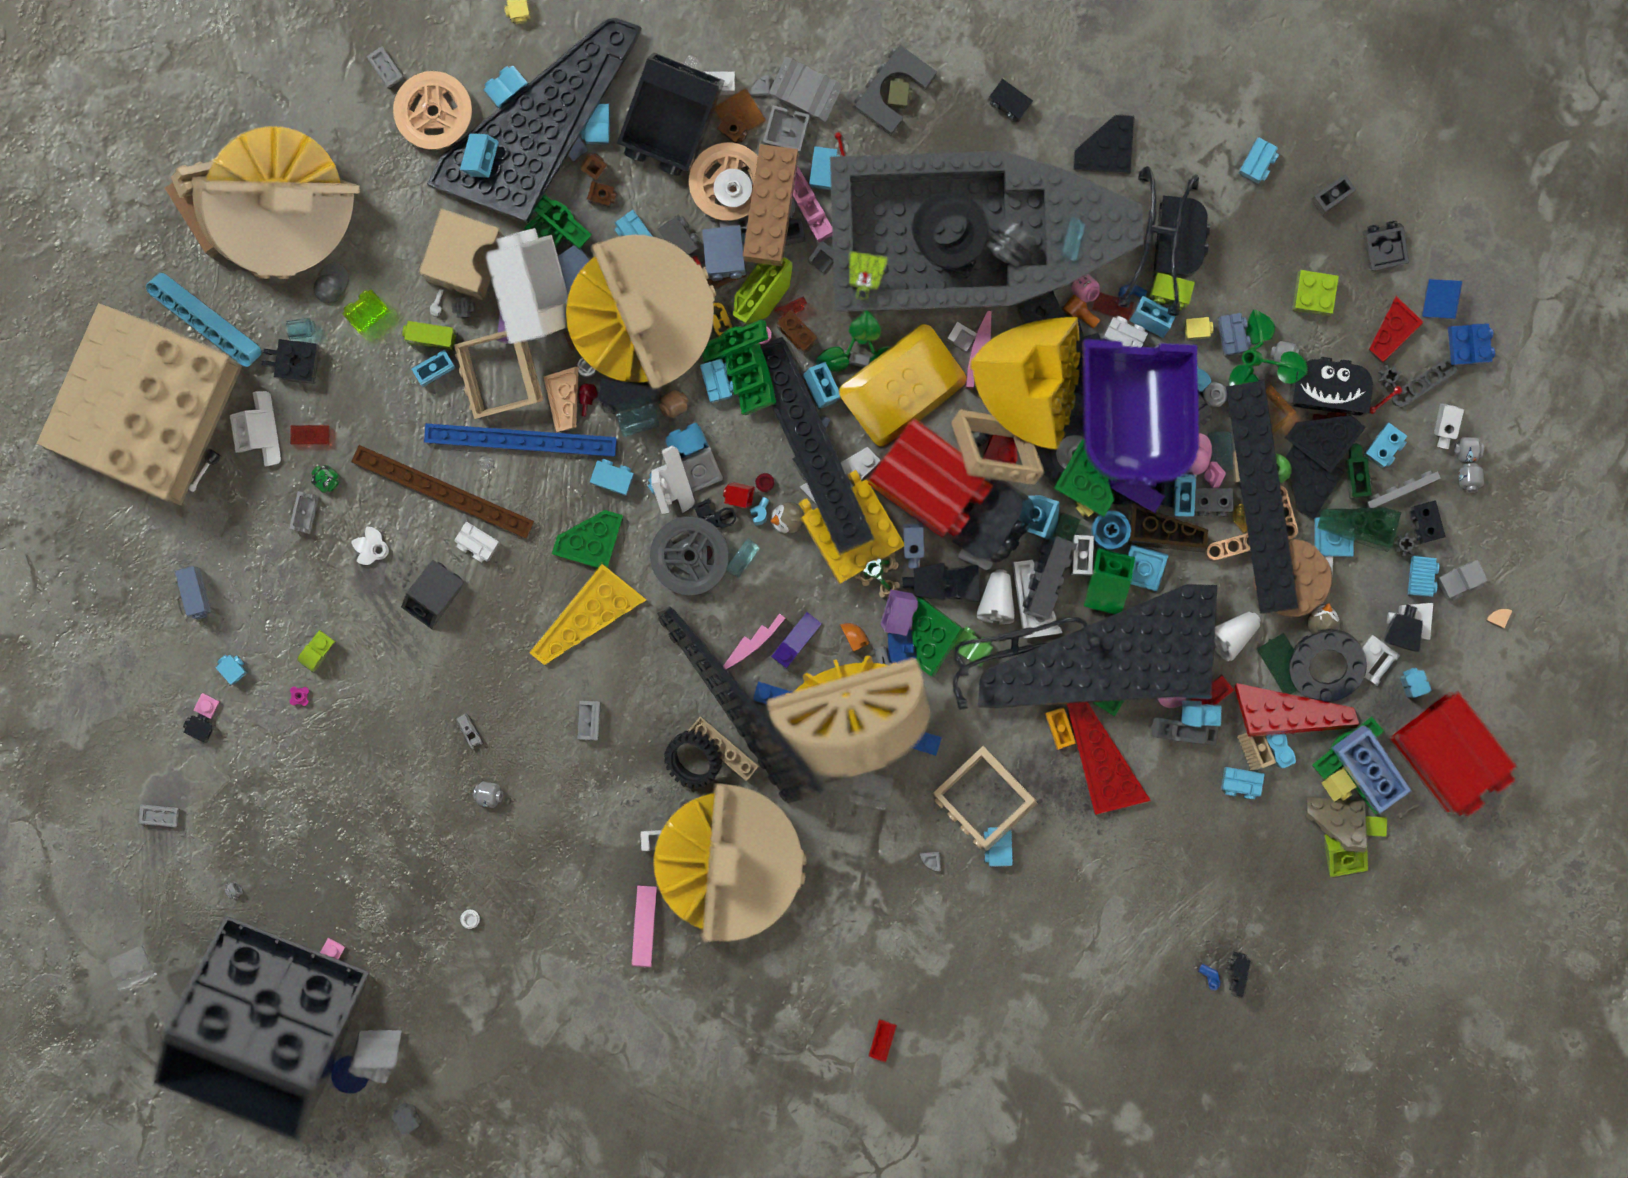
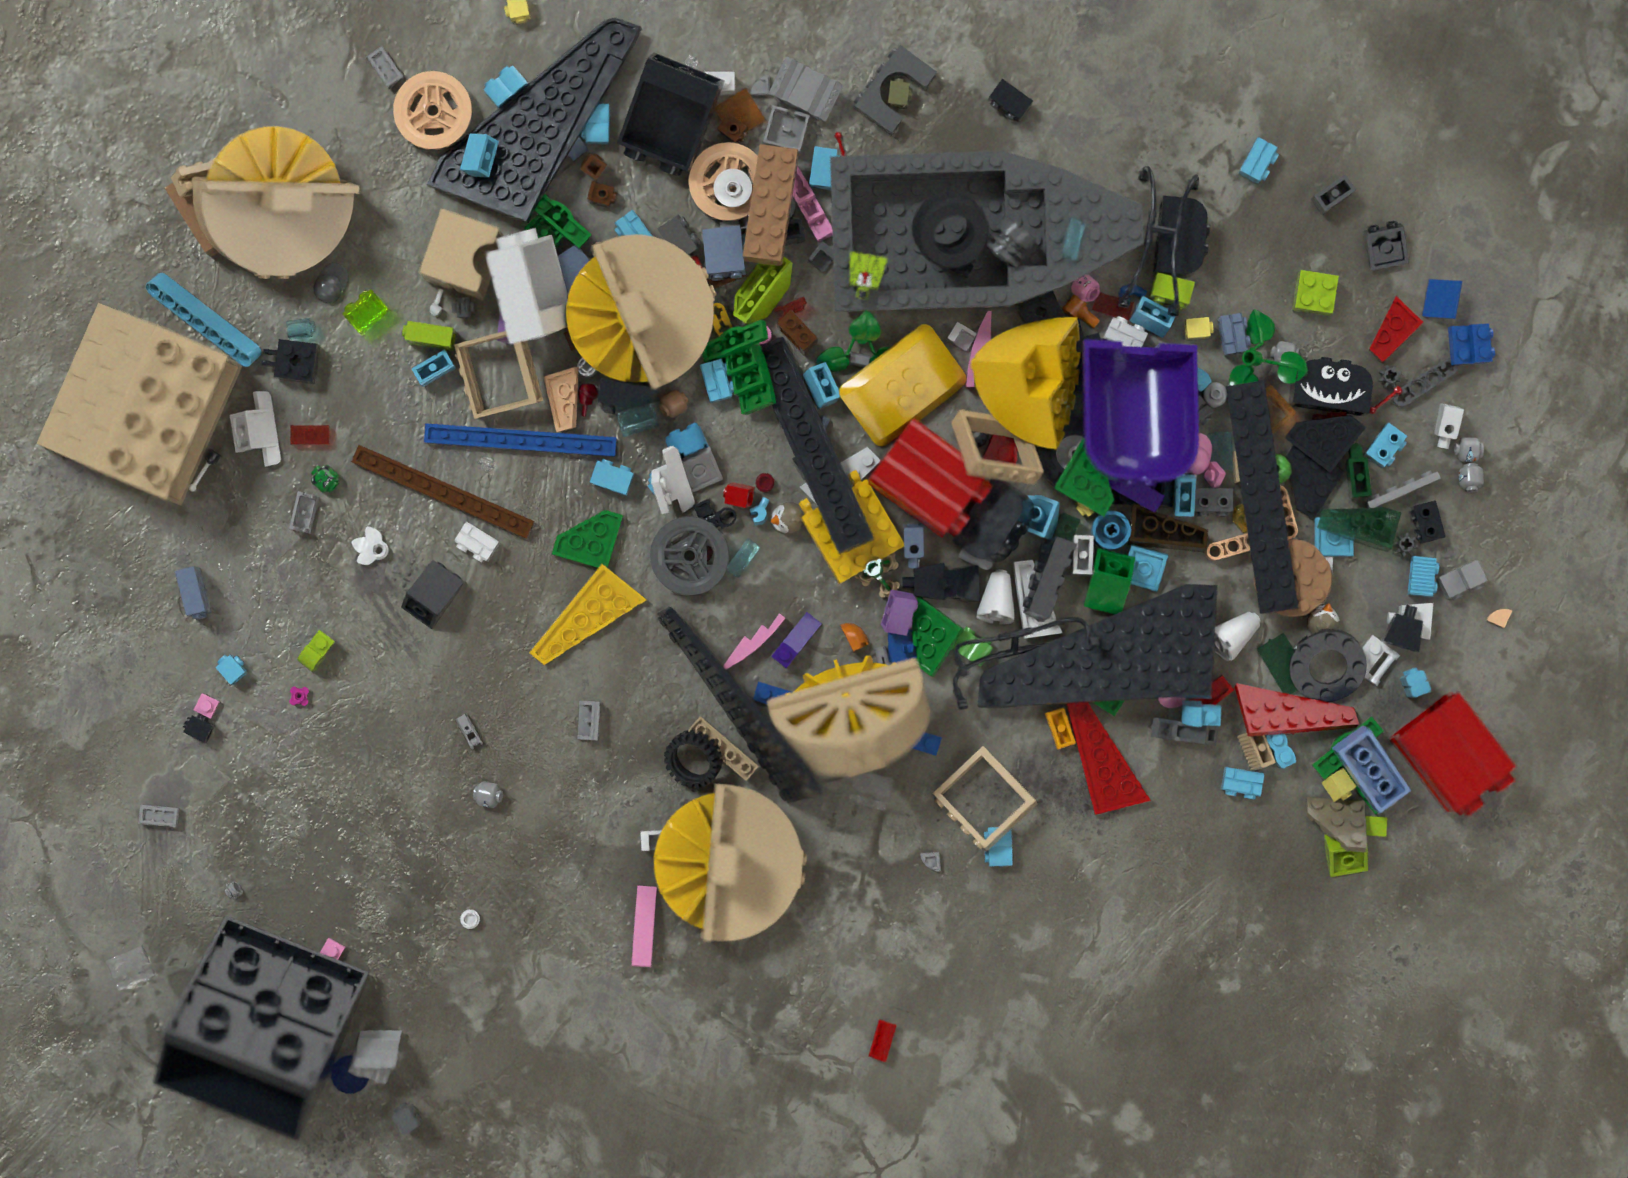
black plate [1073,115,1134,174] -> none
blue arm [1198,964,1221,991] -> none
black plate [1226,951,1251,998] -> none

